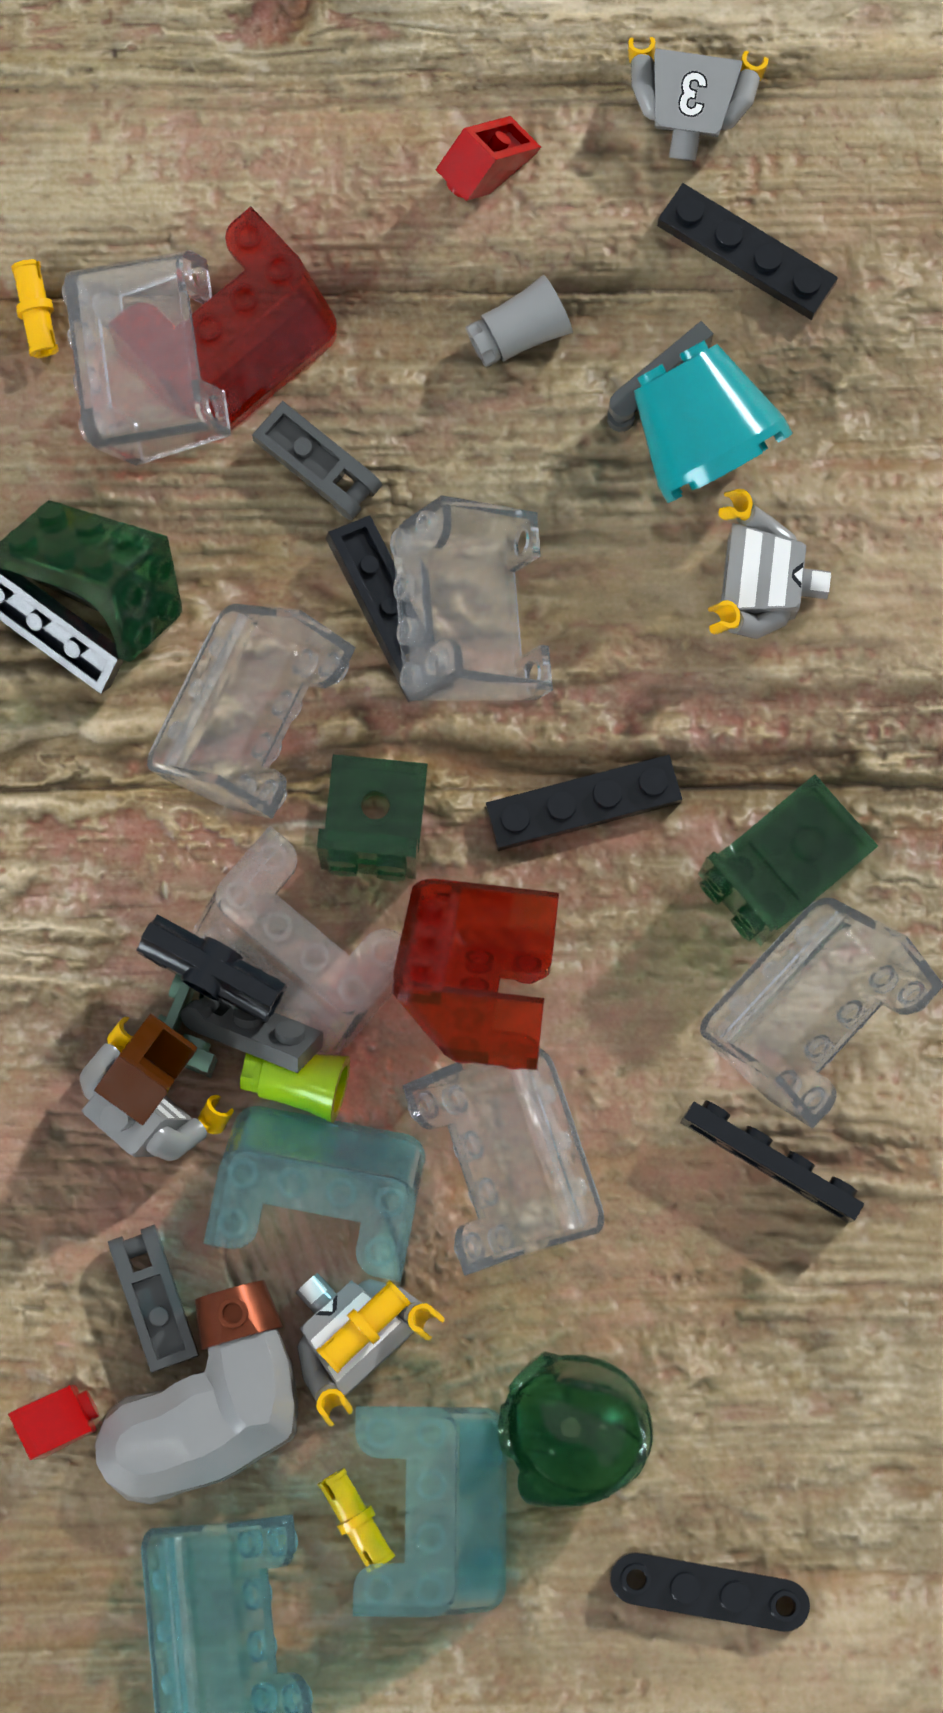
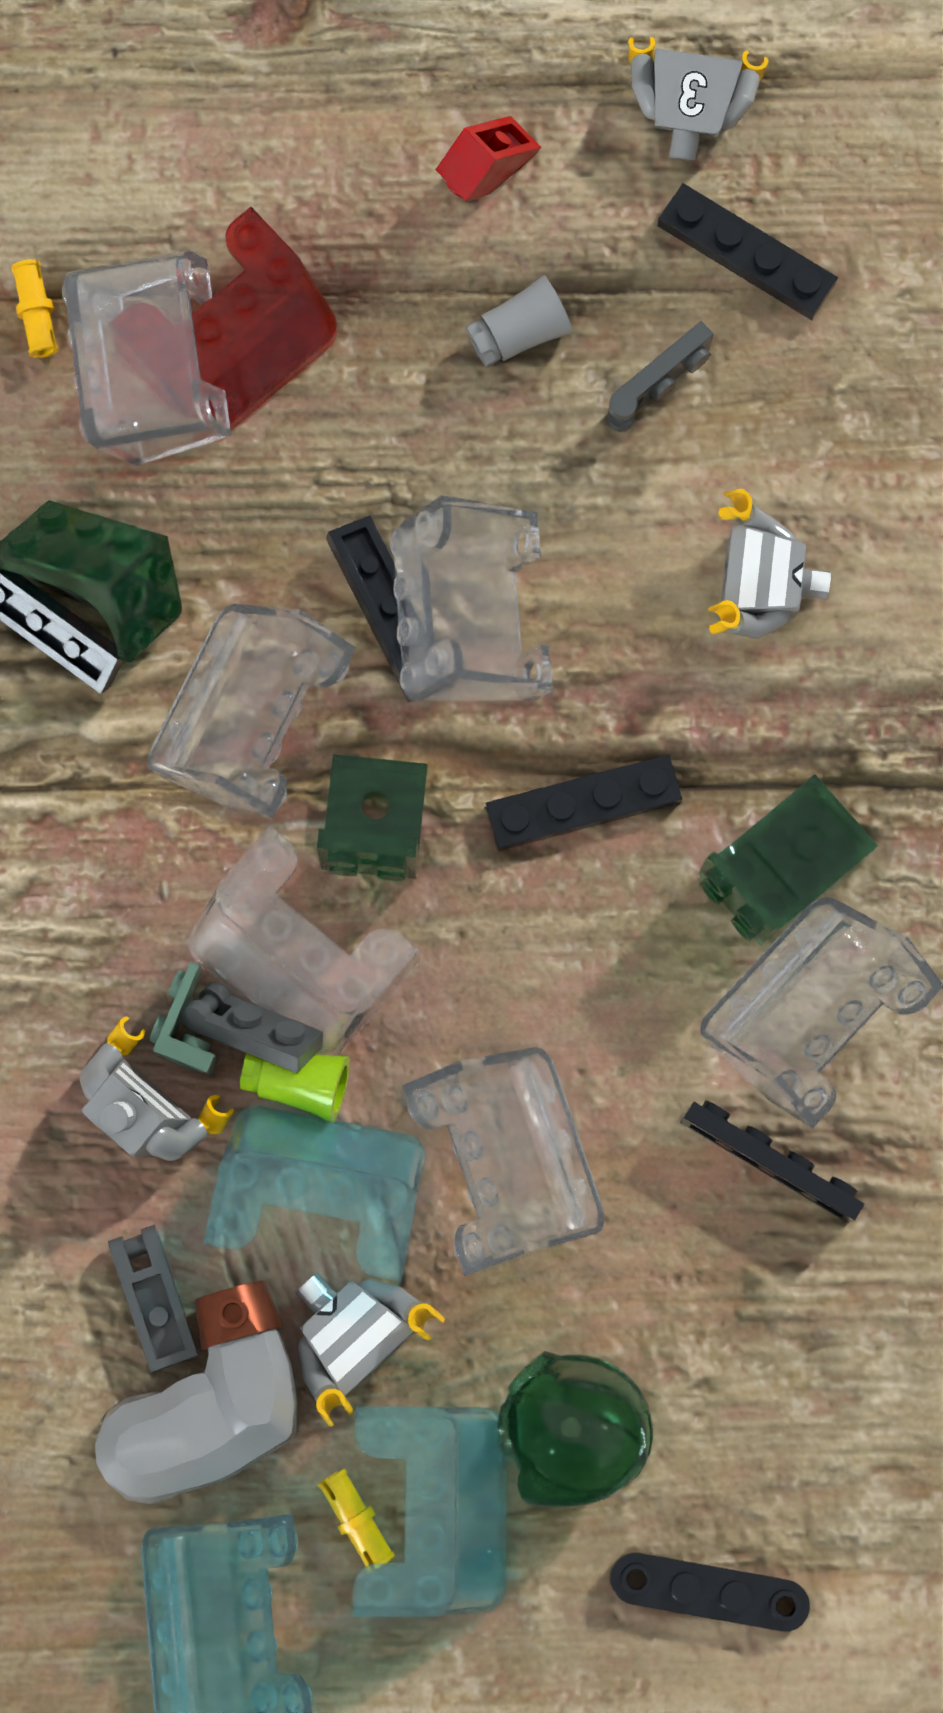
red slope [8,1385,100,1460] -> none
reddish brown panel [94,1013,197,1126] -> none
black piece [137,914,287,1023] -> none
dark grey plate [252,401,383,521] -> none
yellow pin [316,1280,411,1374] -> none
clear red windscreen [392,879,559,1070] -> none
teal cone [633,340,793,503] -> none

